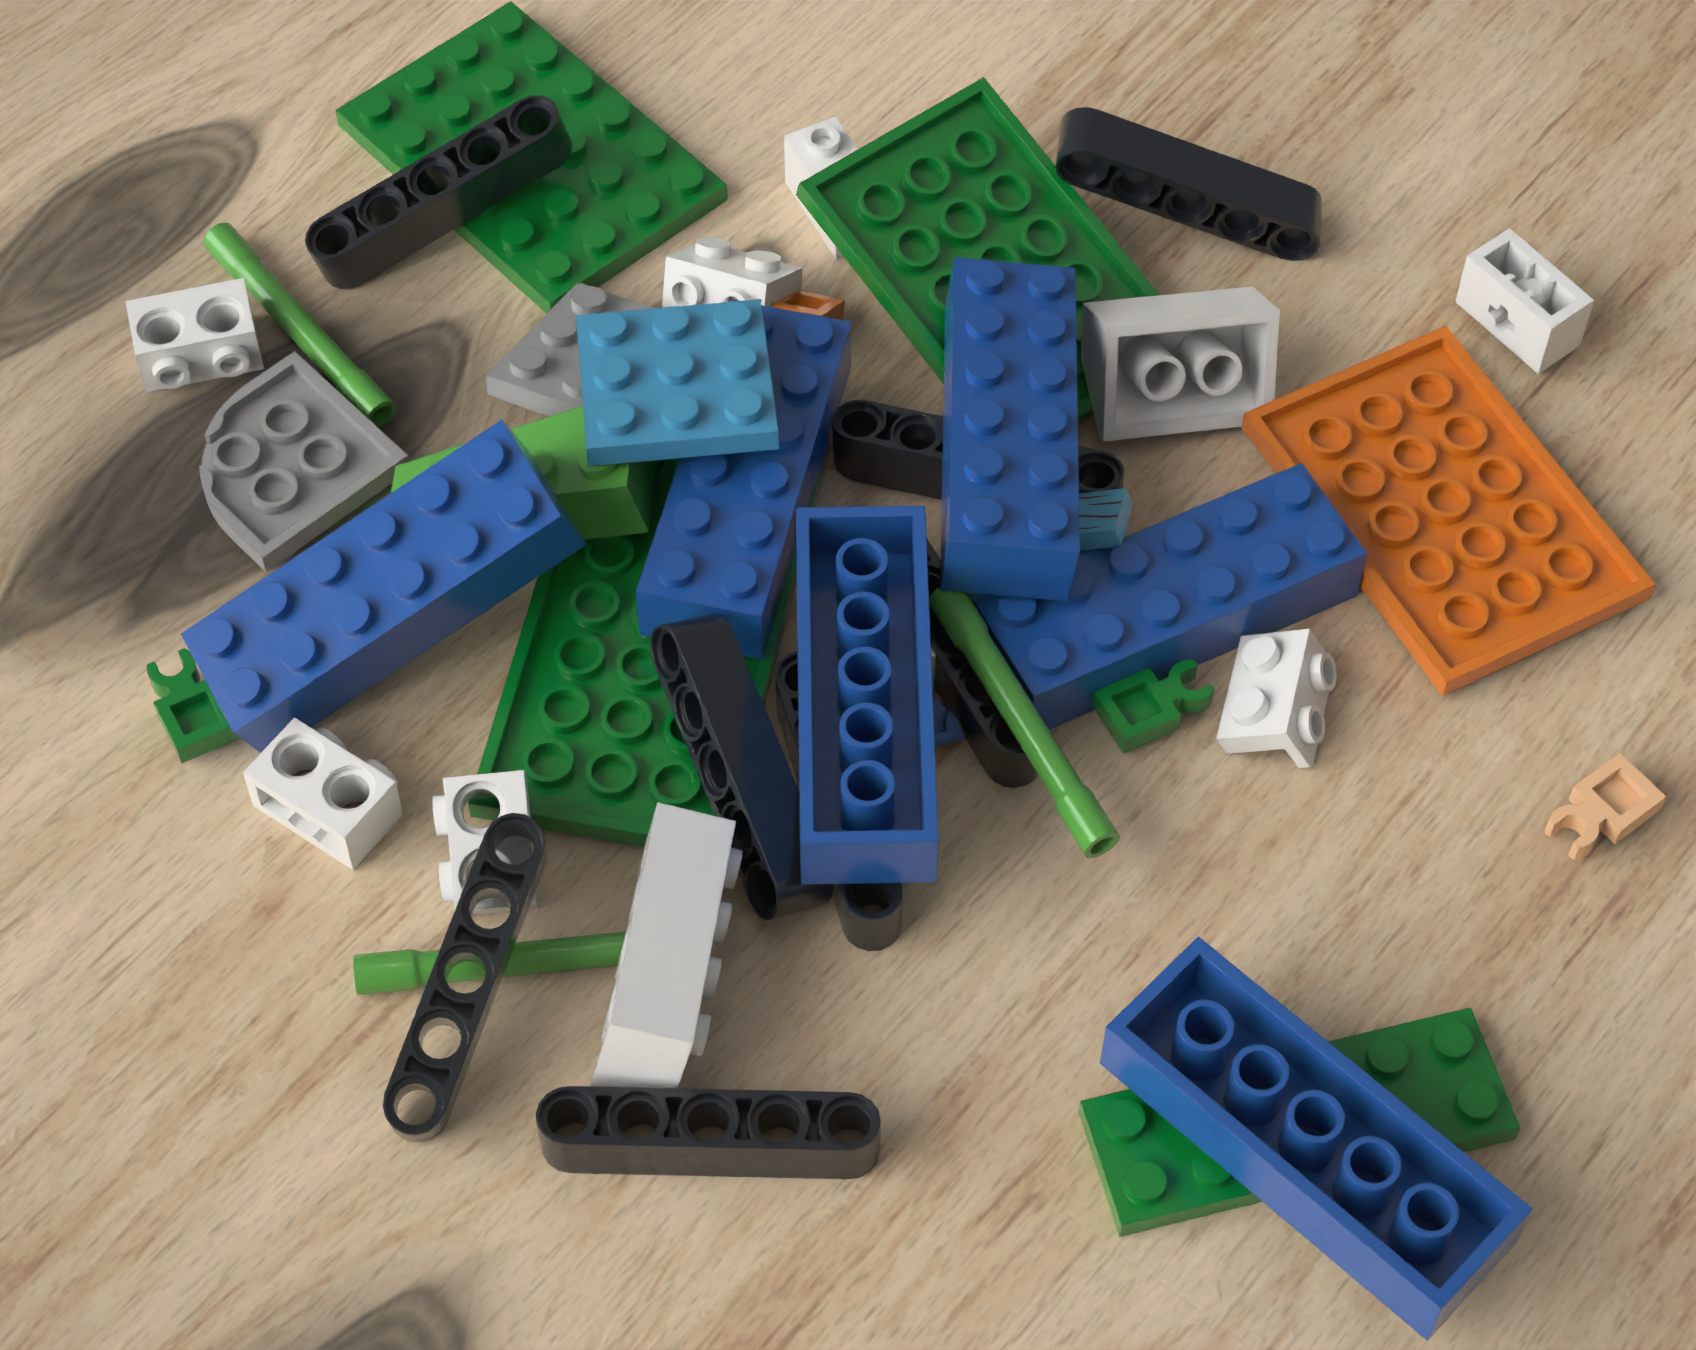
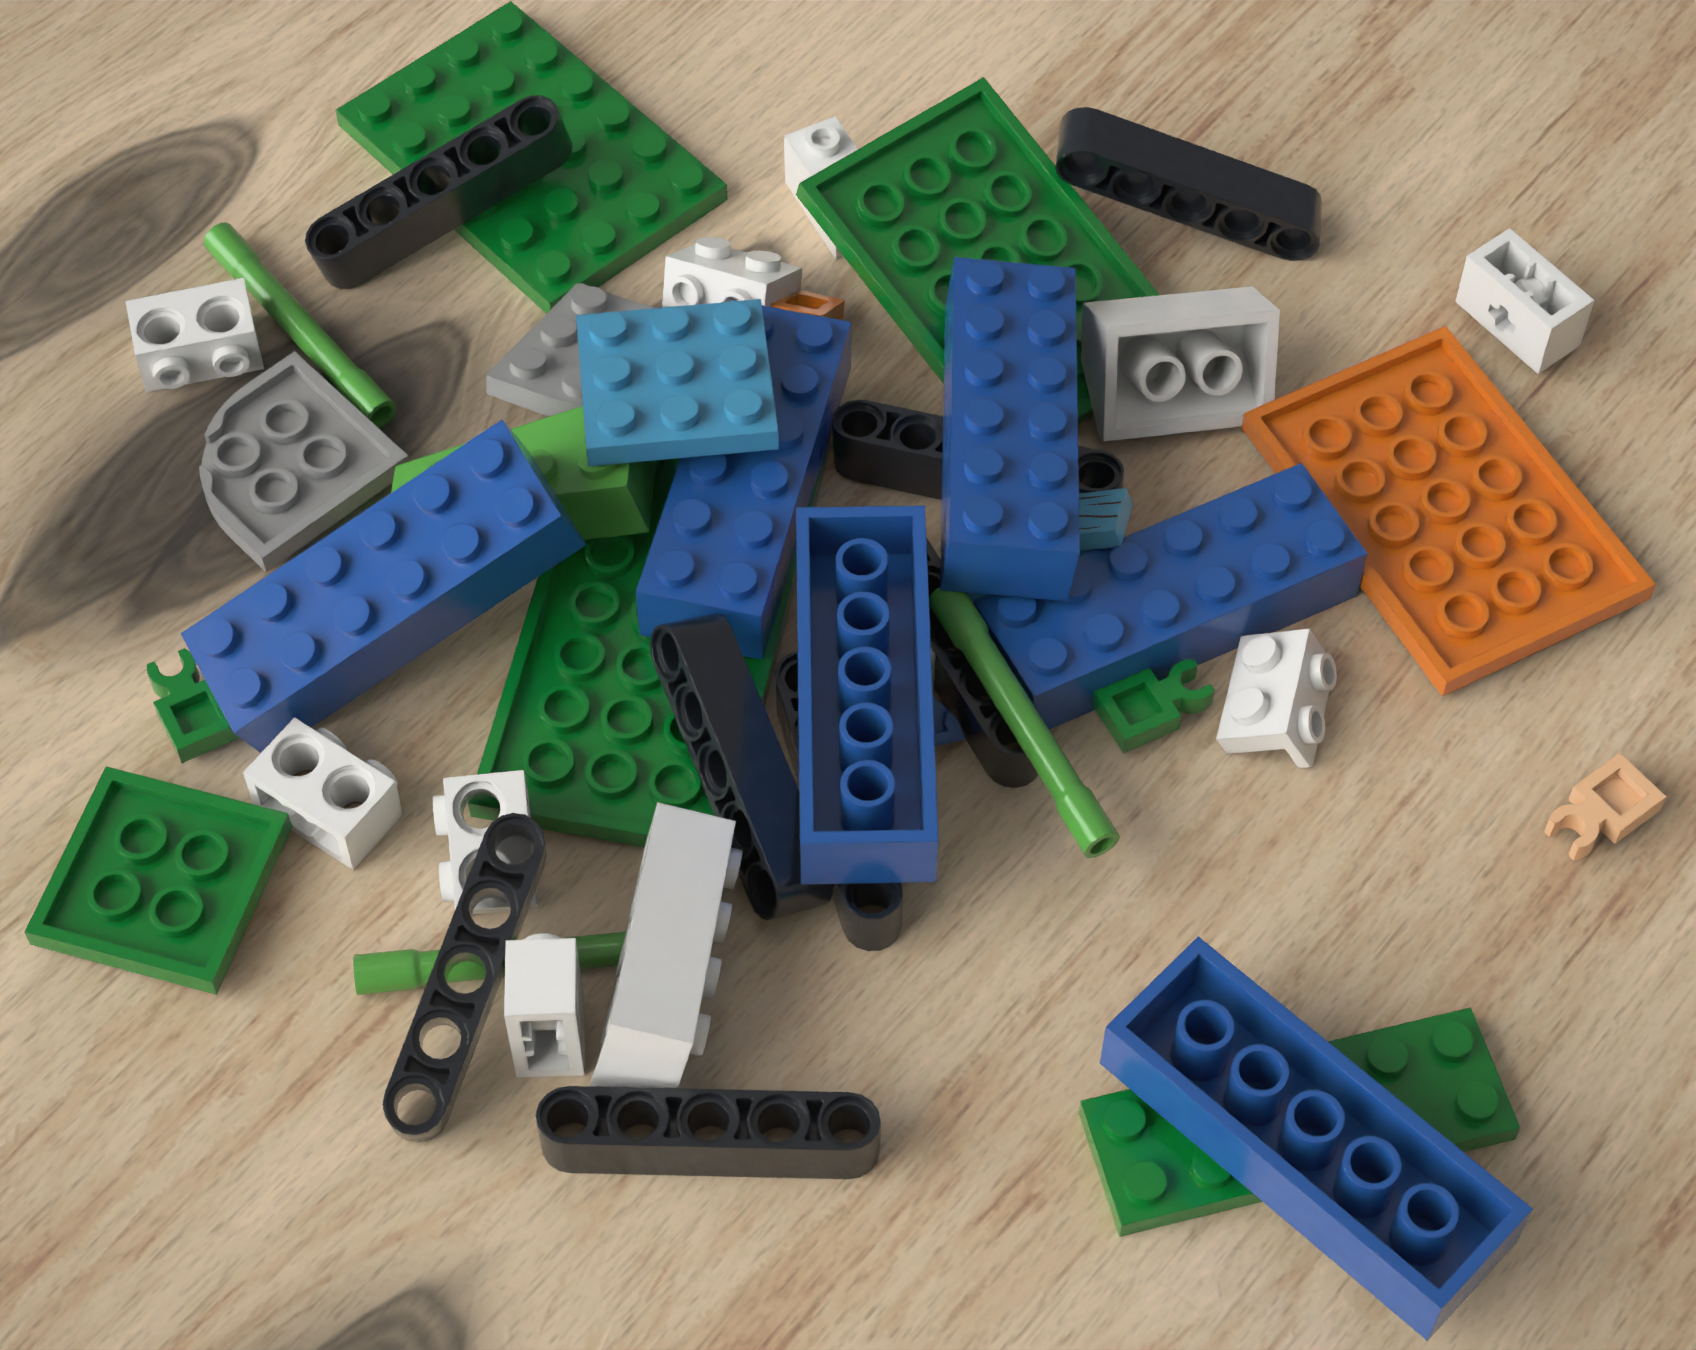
none -> green plate [24,766,292,995]
none -> white brick [504,934,585,1078]

